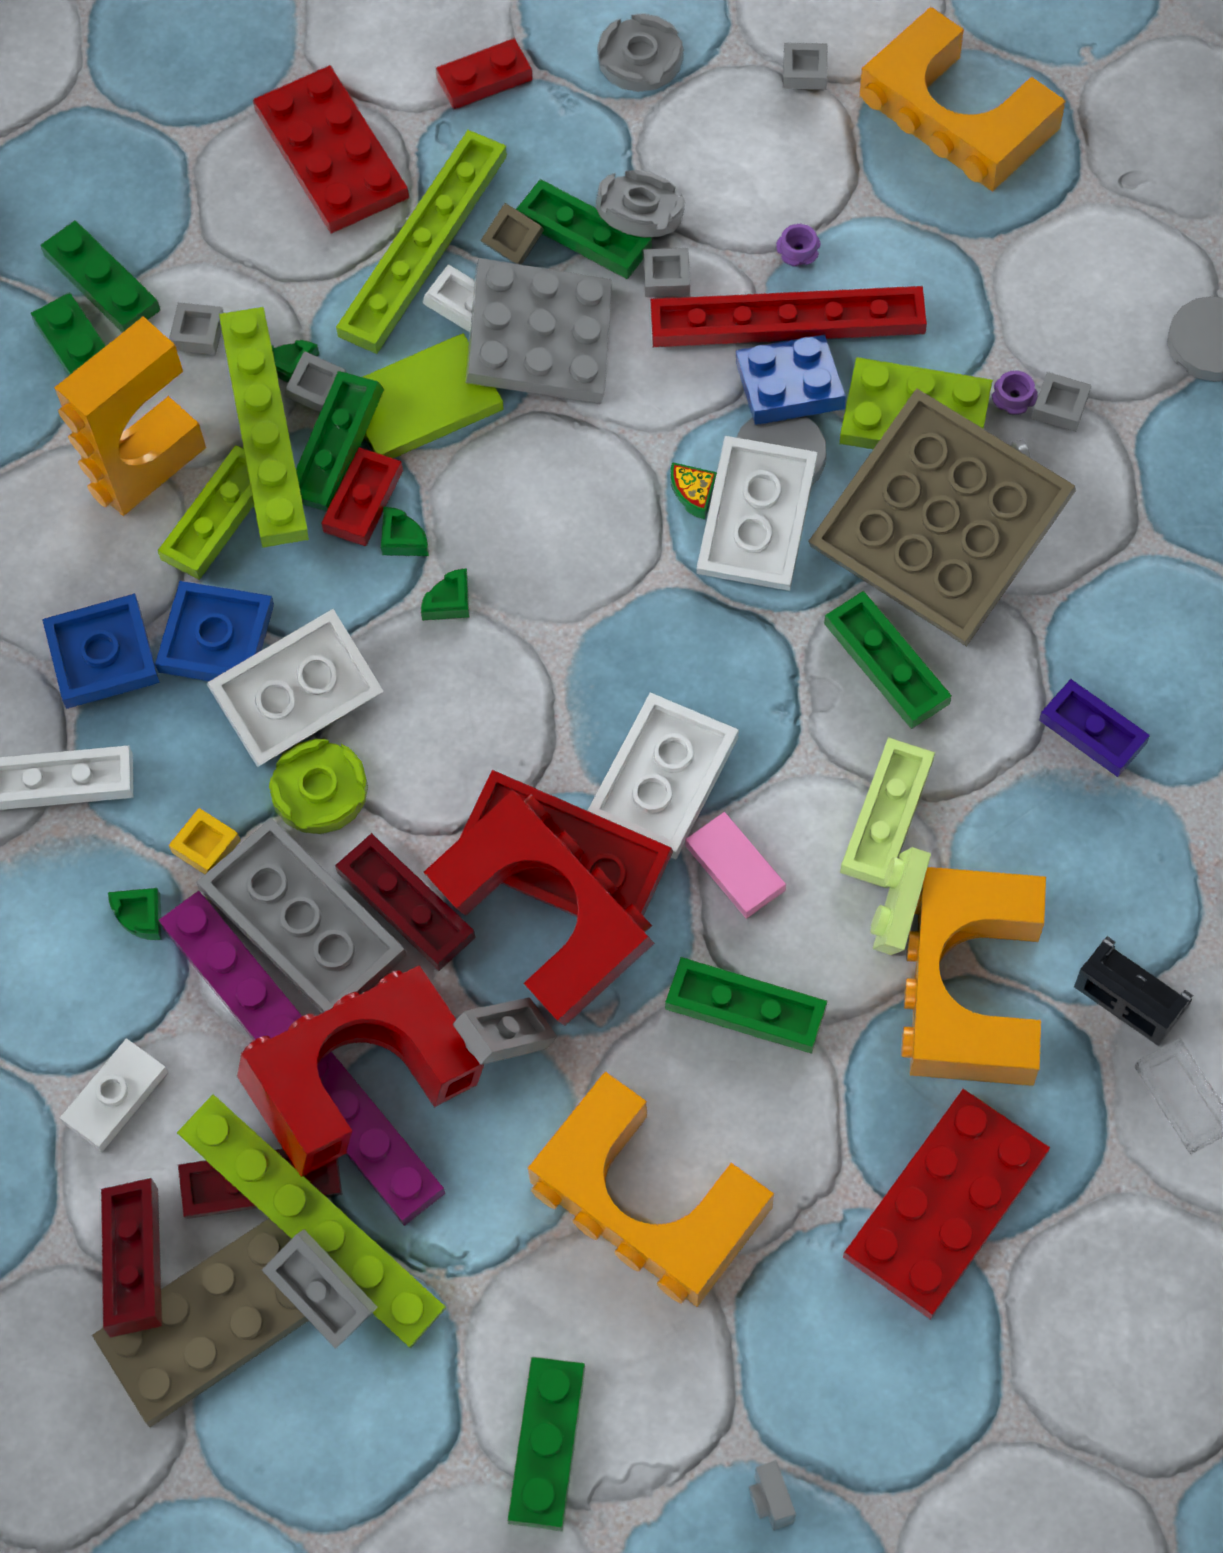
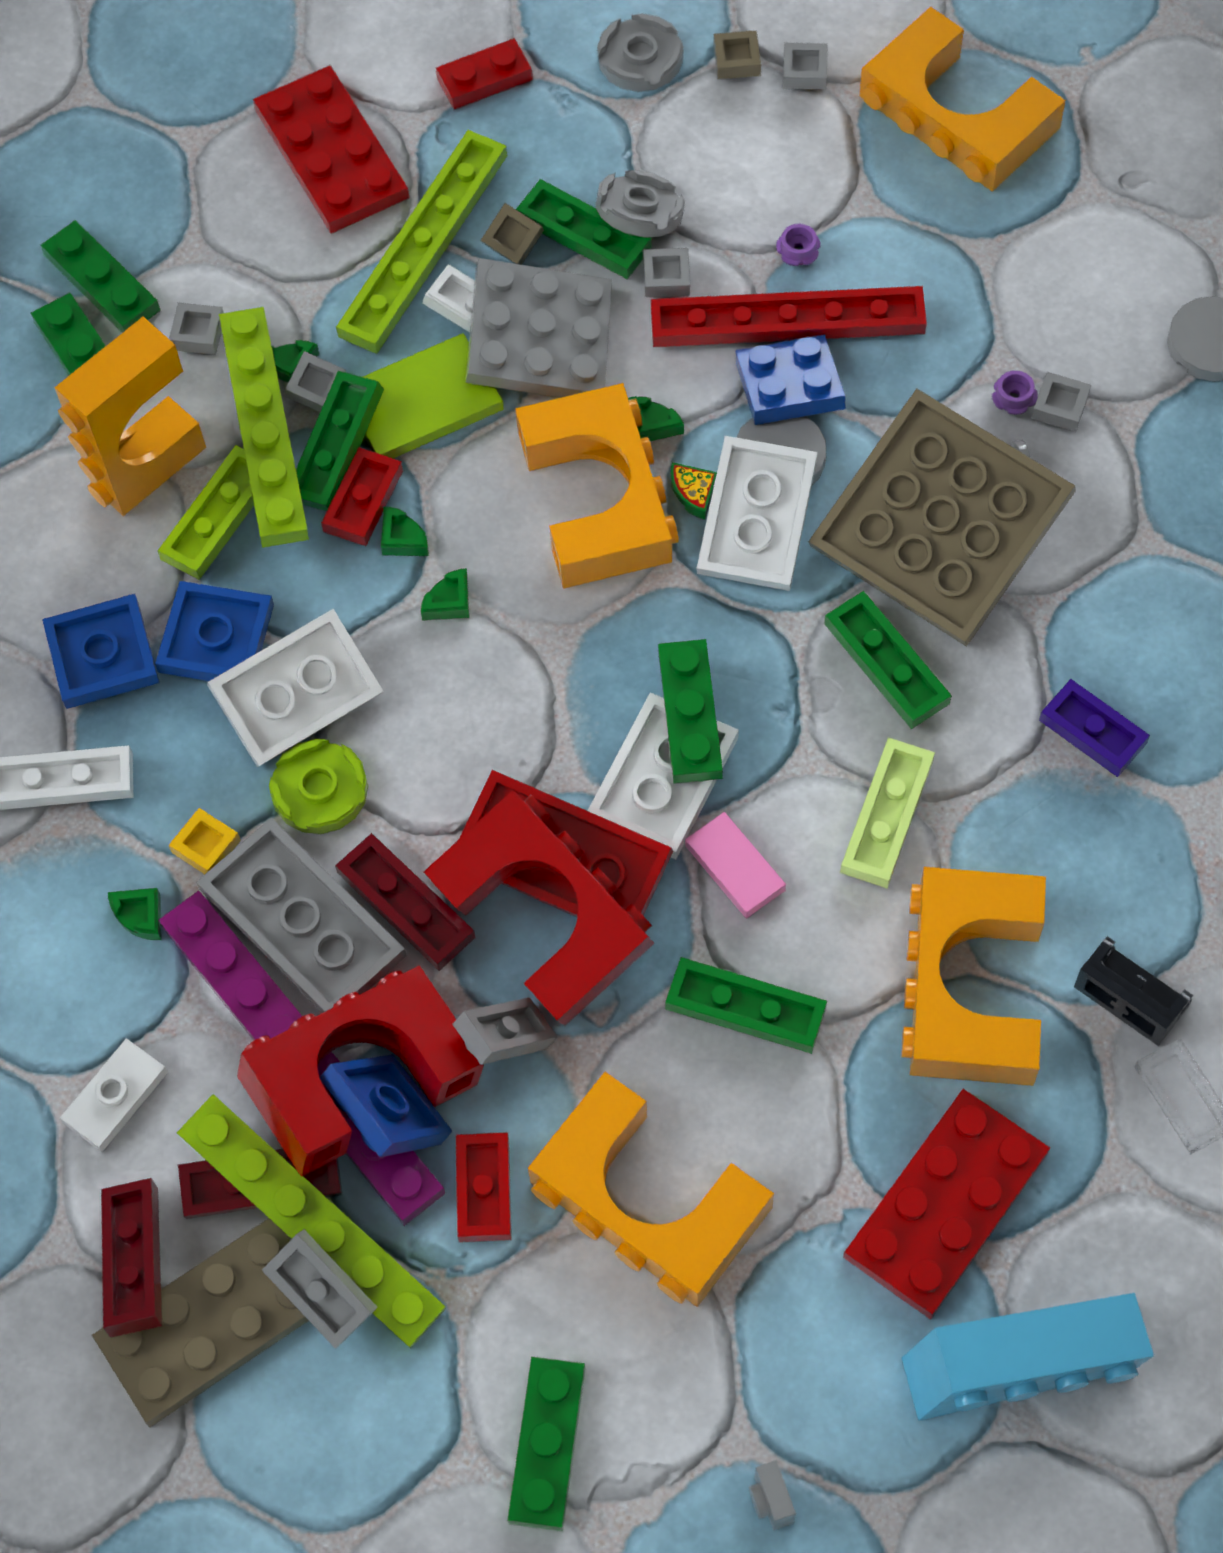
lime plate [839,357,993,449] -> none
yellowish green plate [870,847,931,955] -> none
none -> blue plate [320,1054,453,1157]
none -> red plate [456,1132,512,1242]
none -> light orange arch [515,383,679,589]
none -> green tile [628,396,684,442]
none -> green plate [658,639,723,784]
none -> dark tan plate [713,30,761,79]
none -> medium azure wedge [901,1293,1154,1421]

